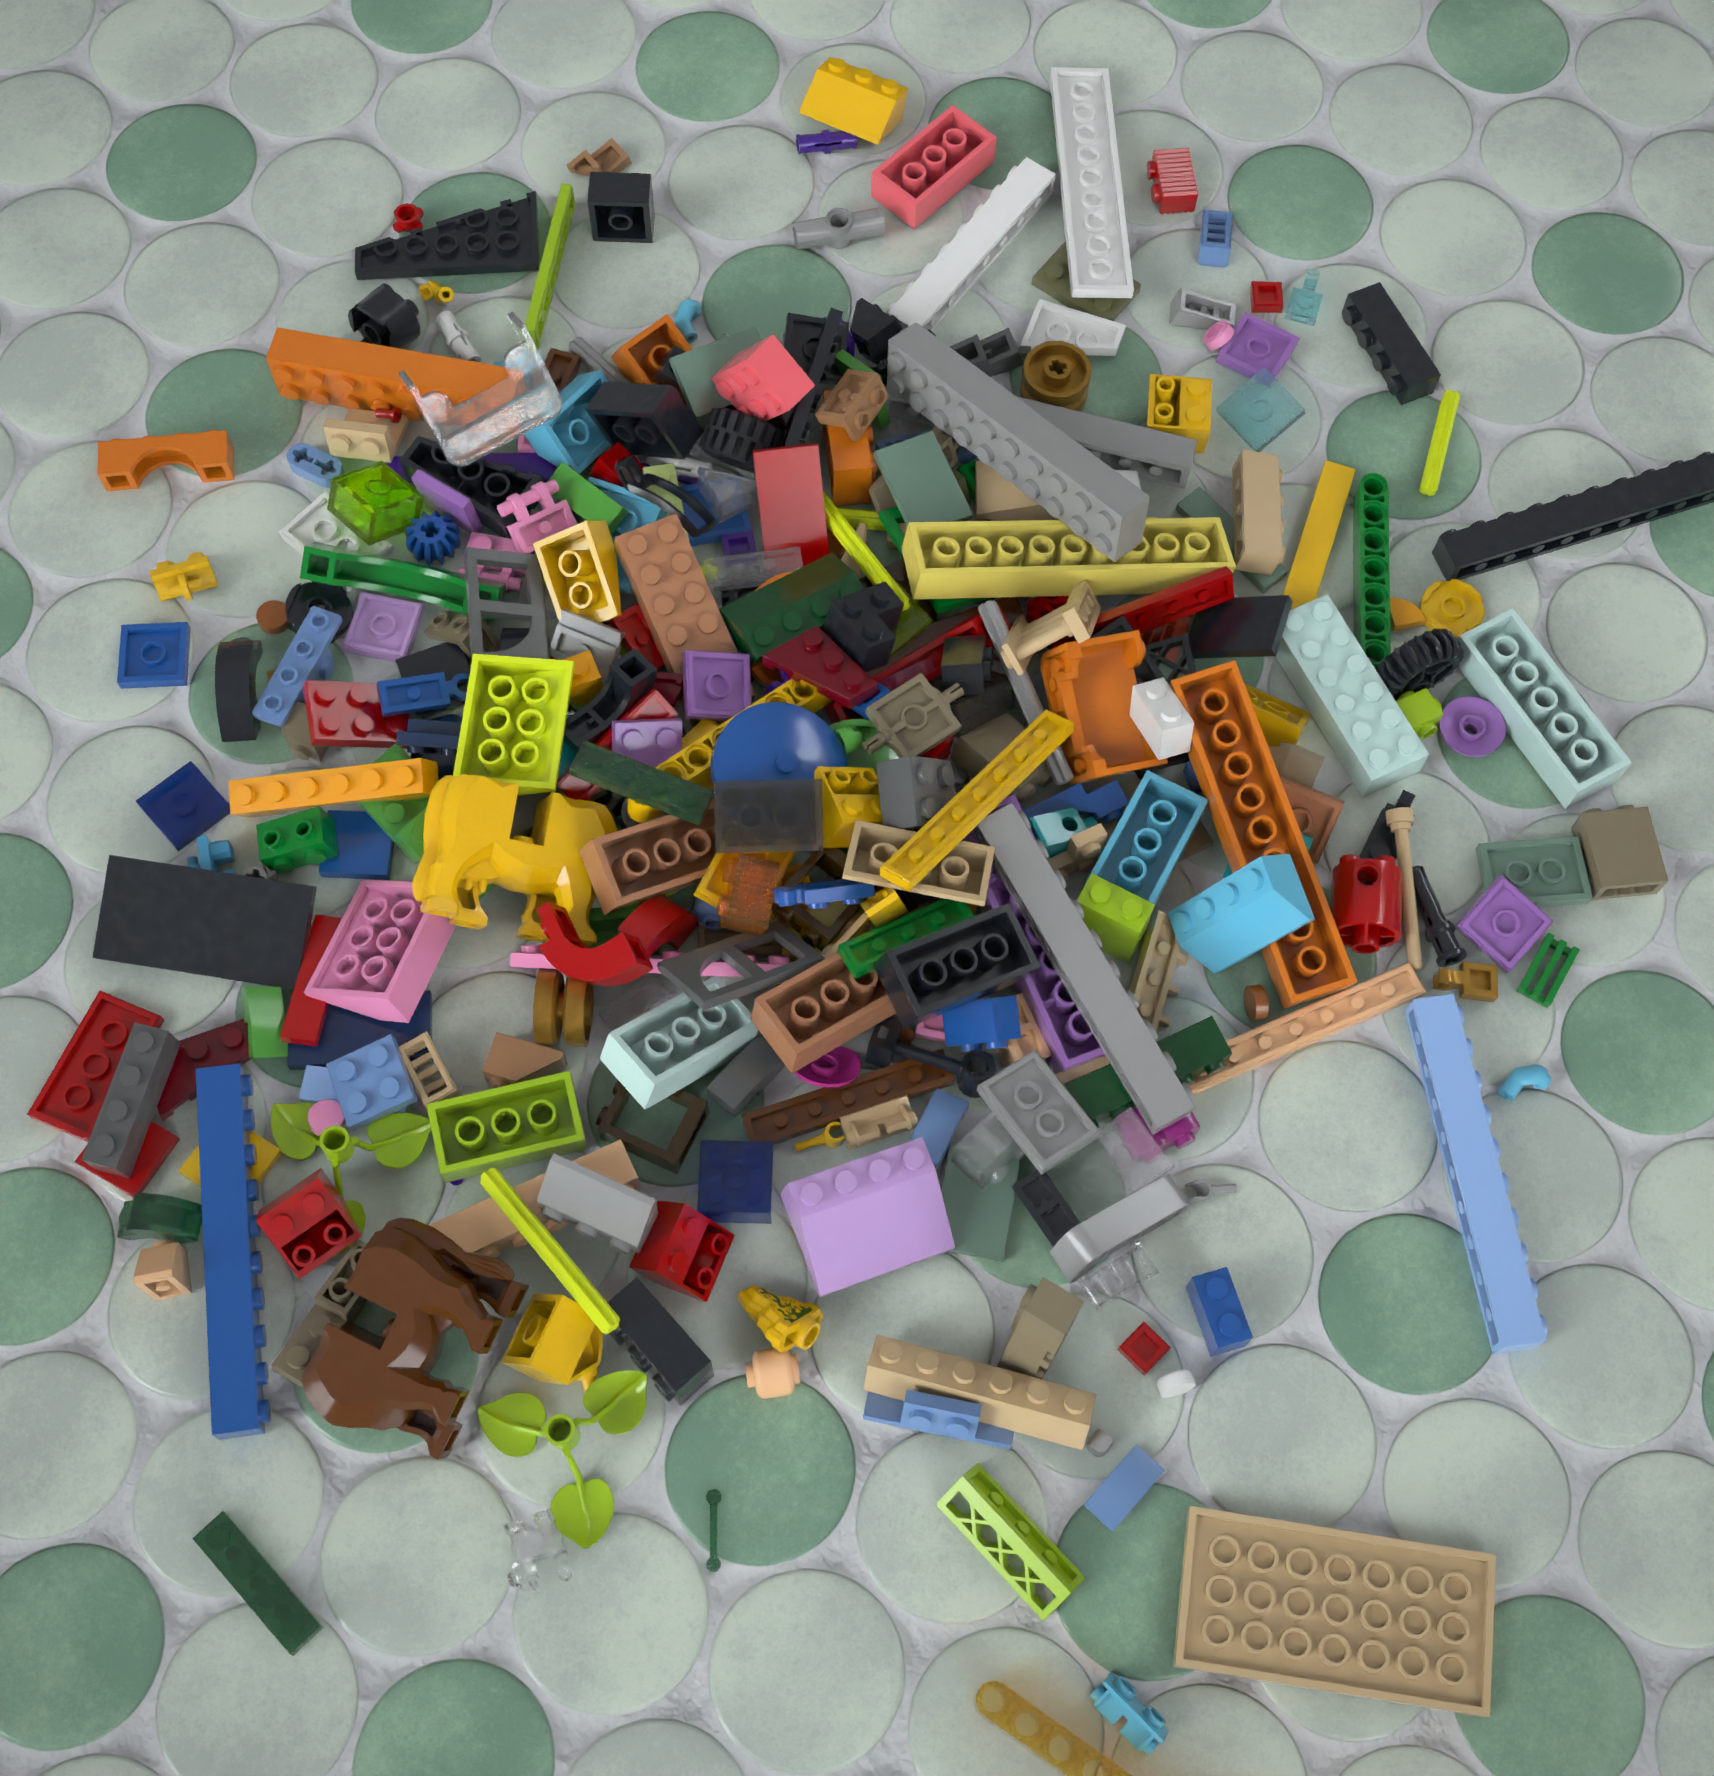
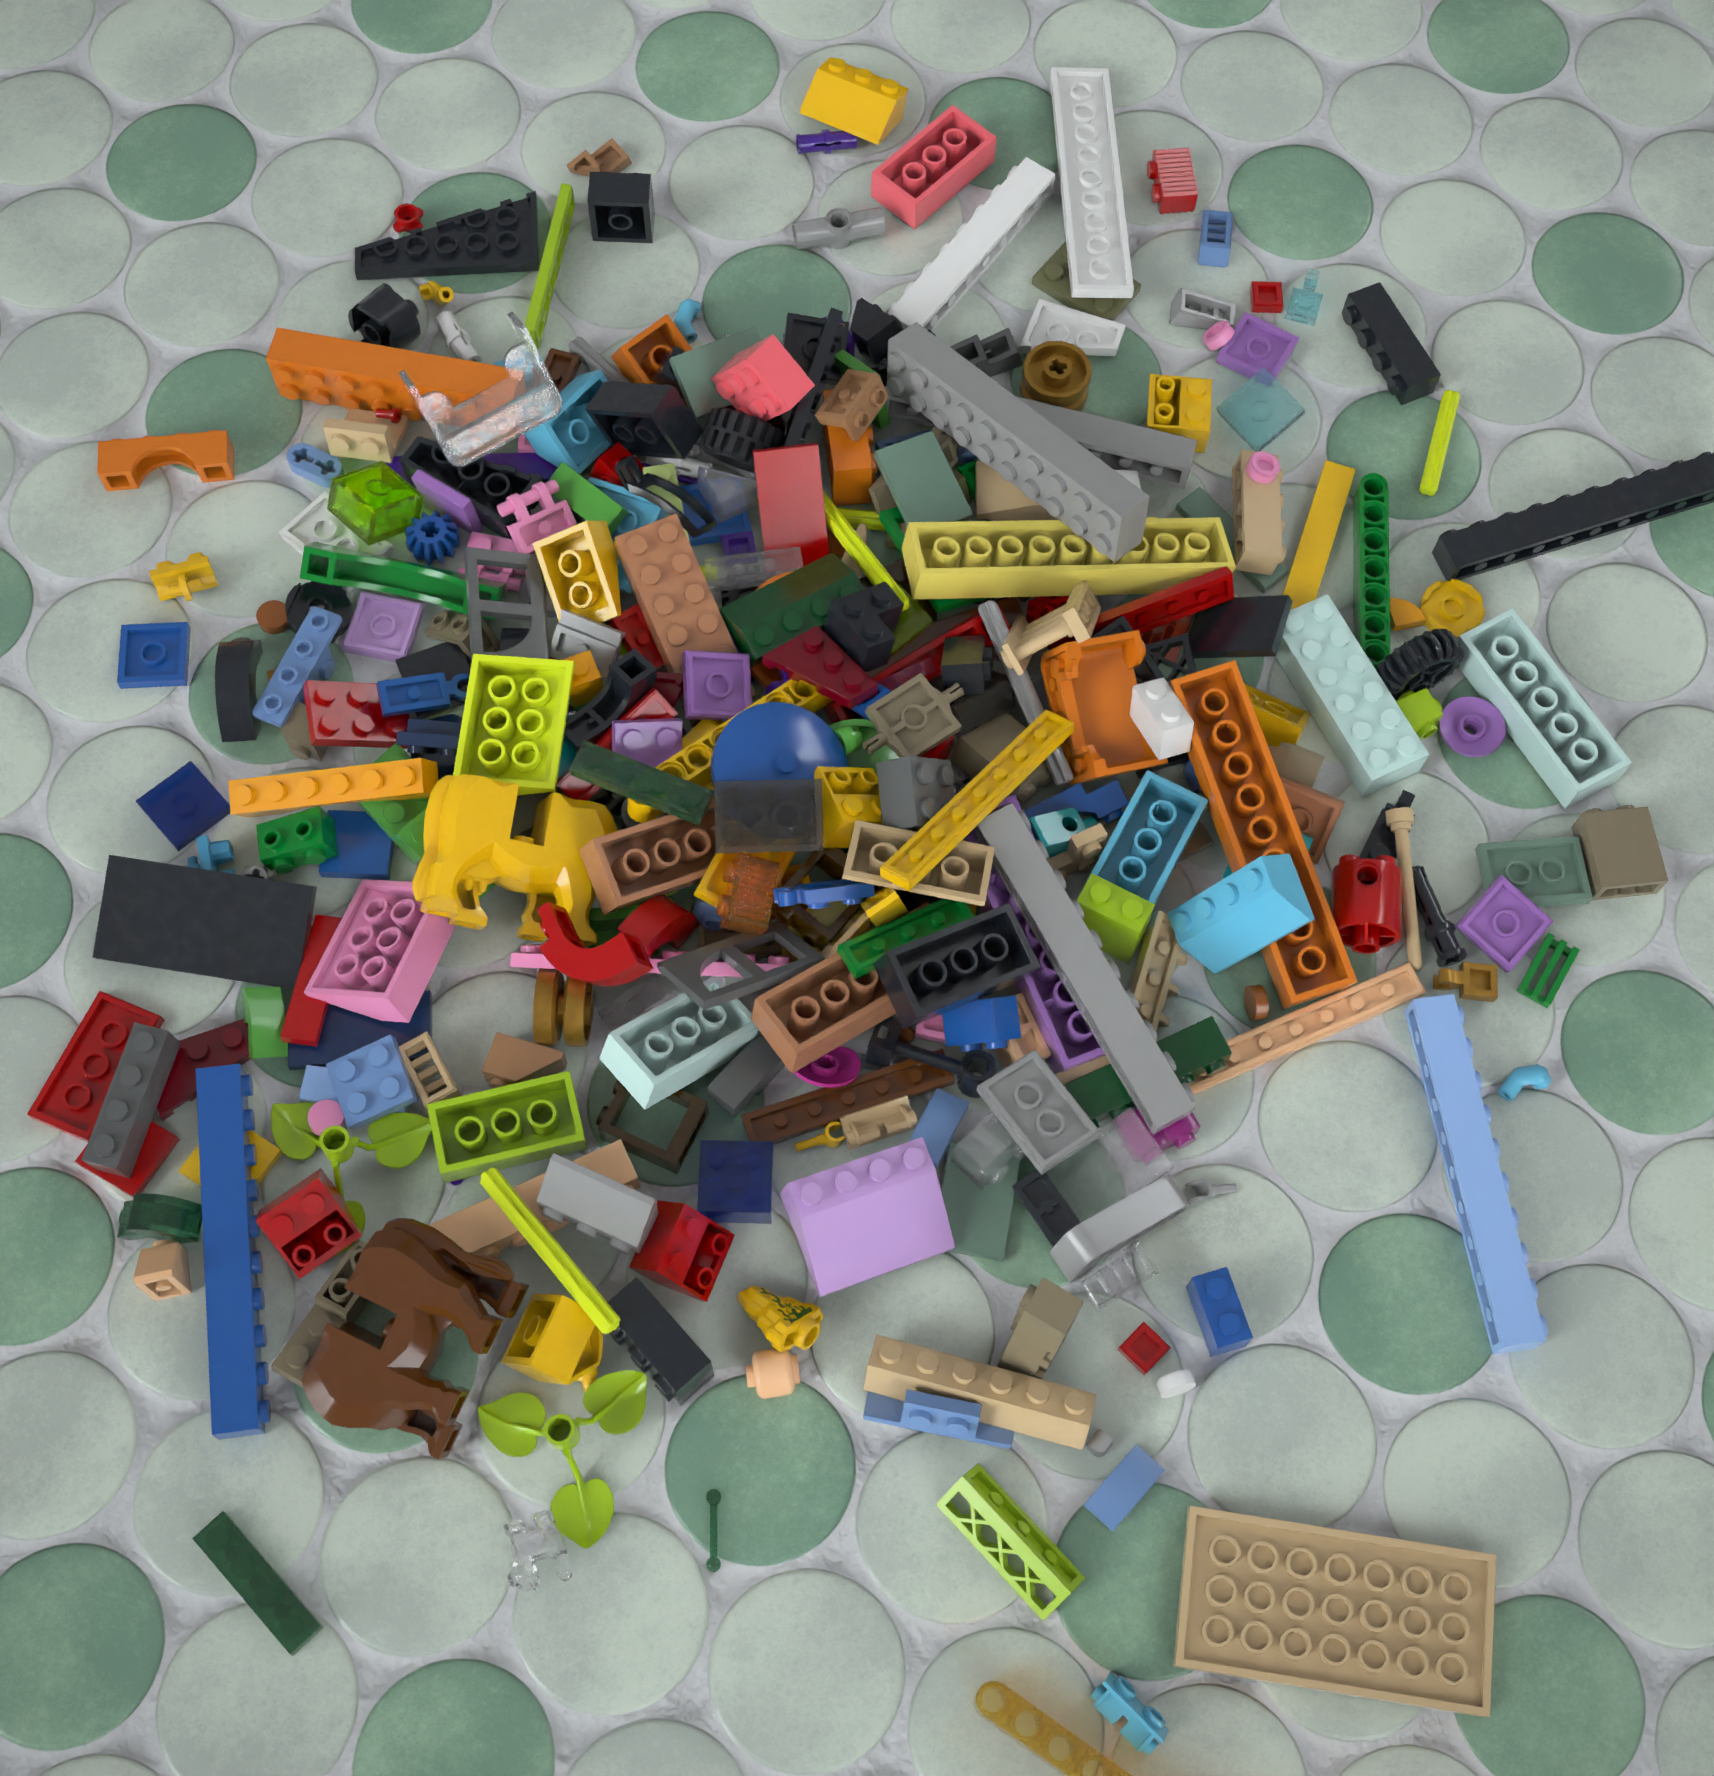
none -> bright pink tile [1246,451,1280,484]

